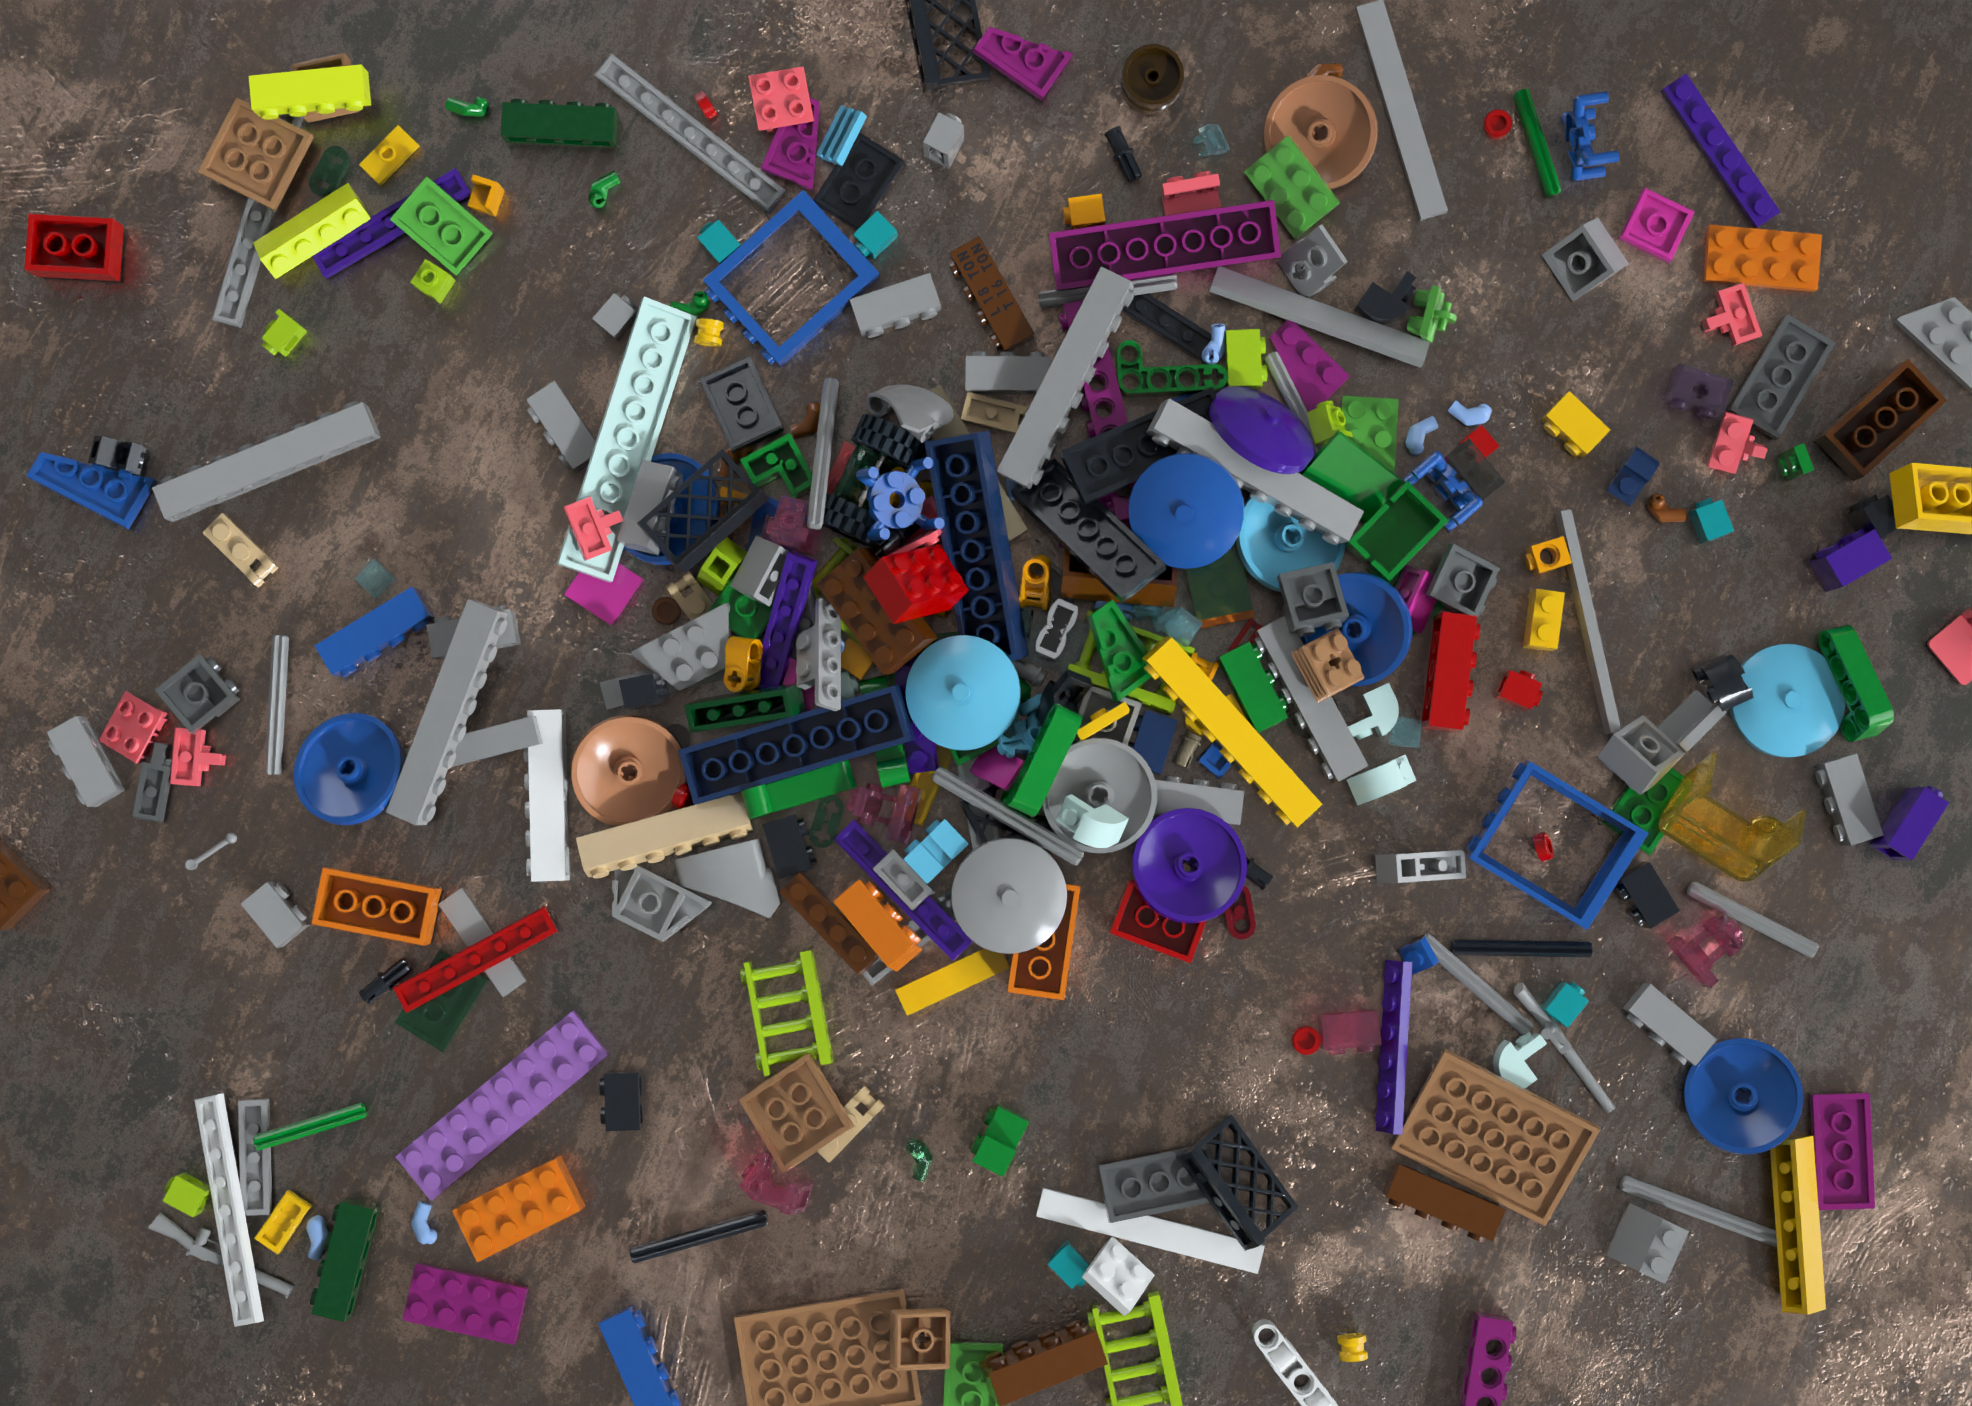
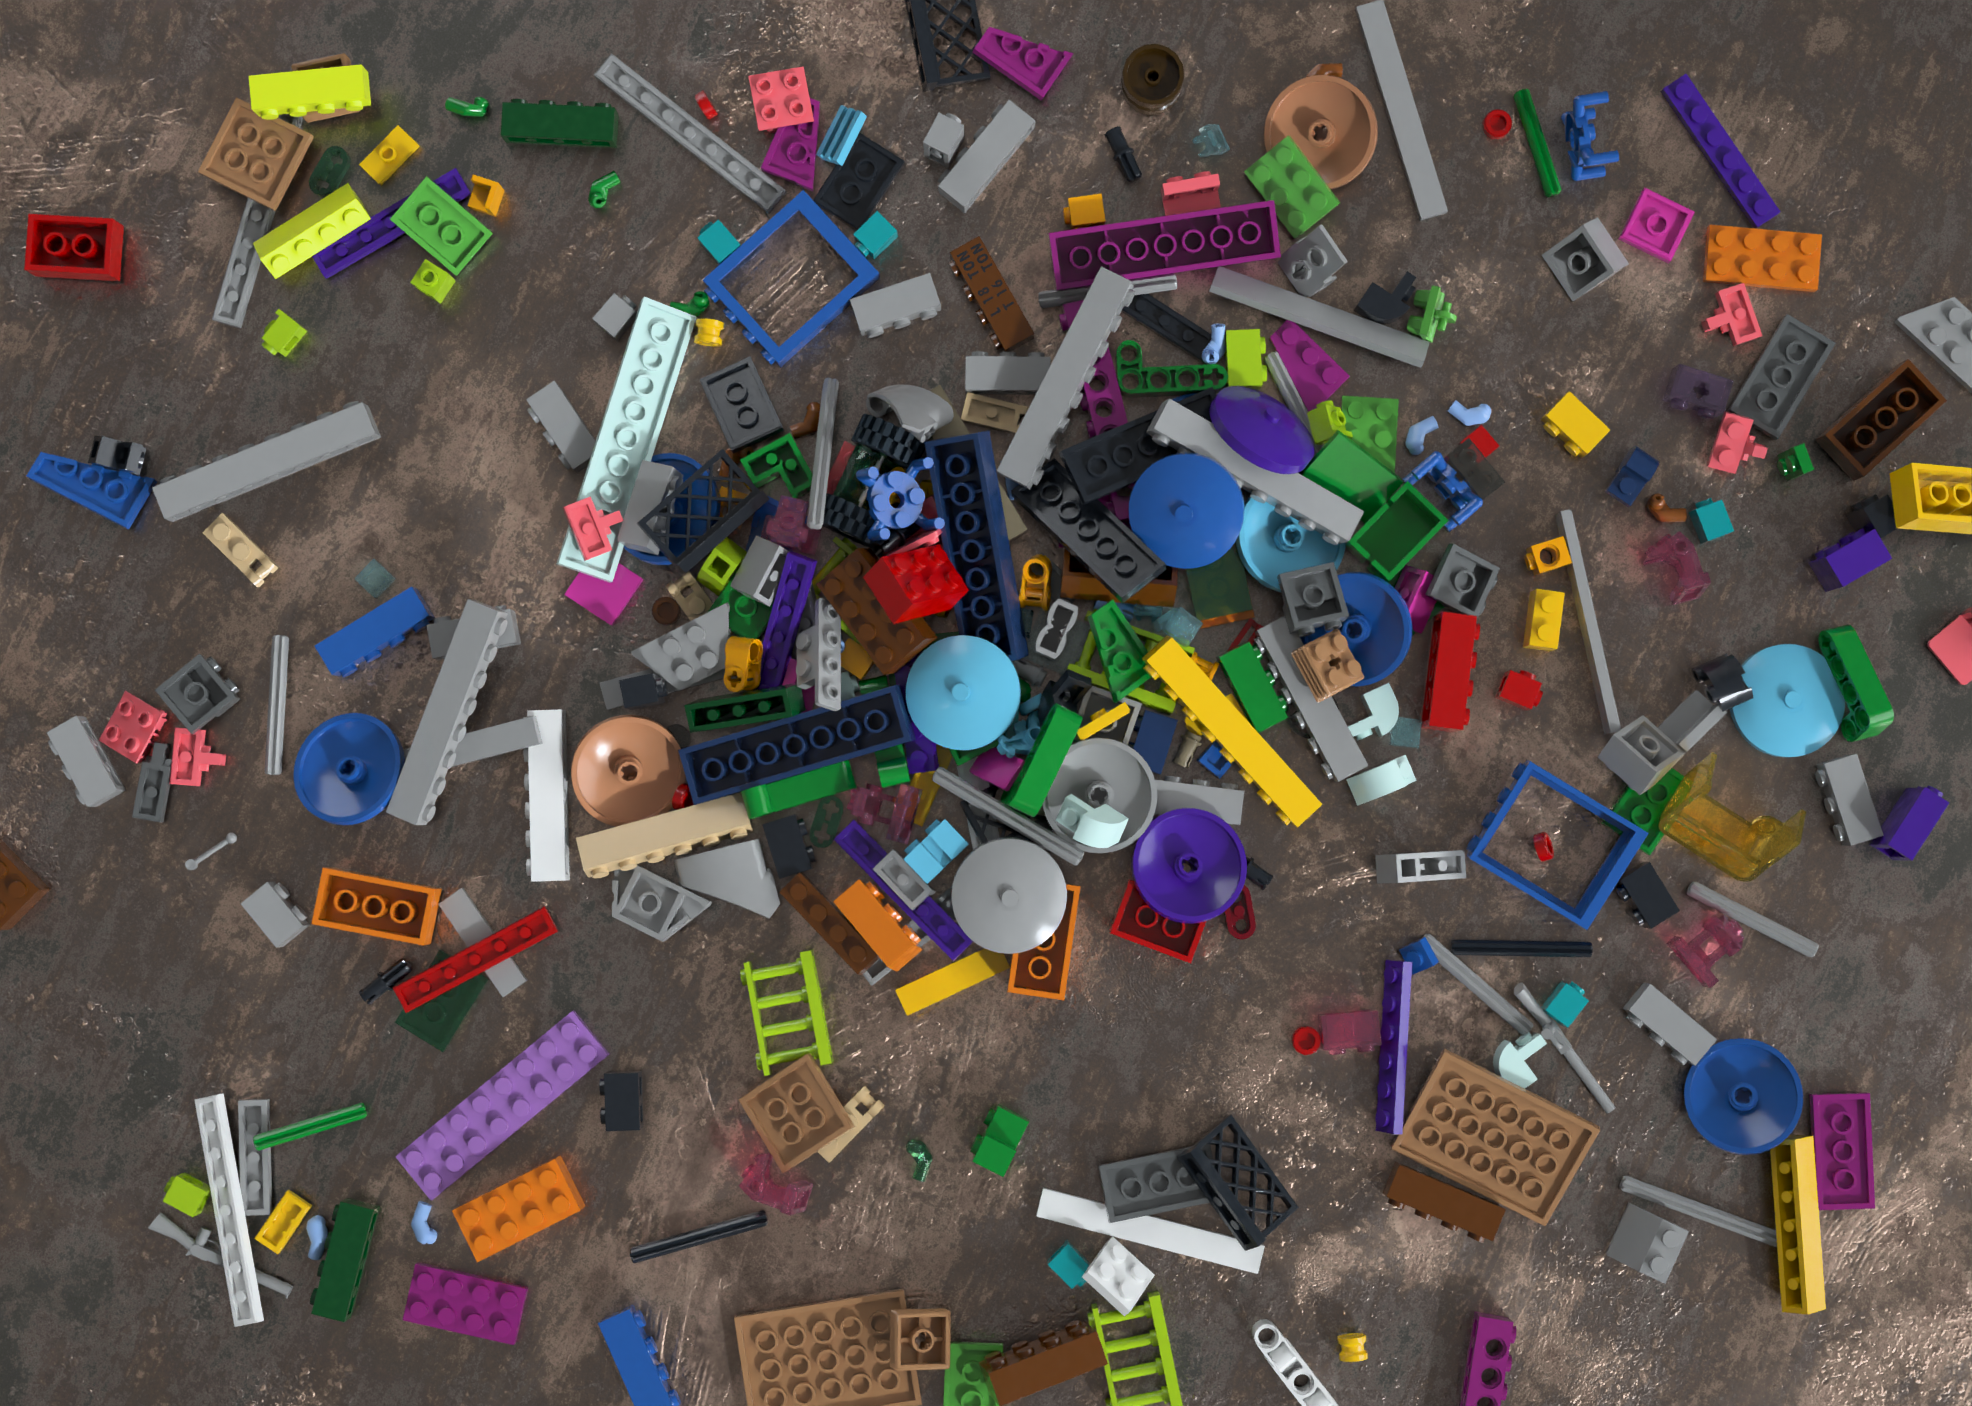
none -> light grey brick [938,100,1035,213]
none -> clear pink tile [1643,531,1711,605]

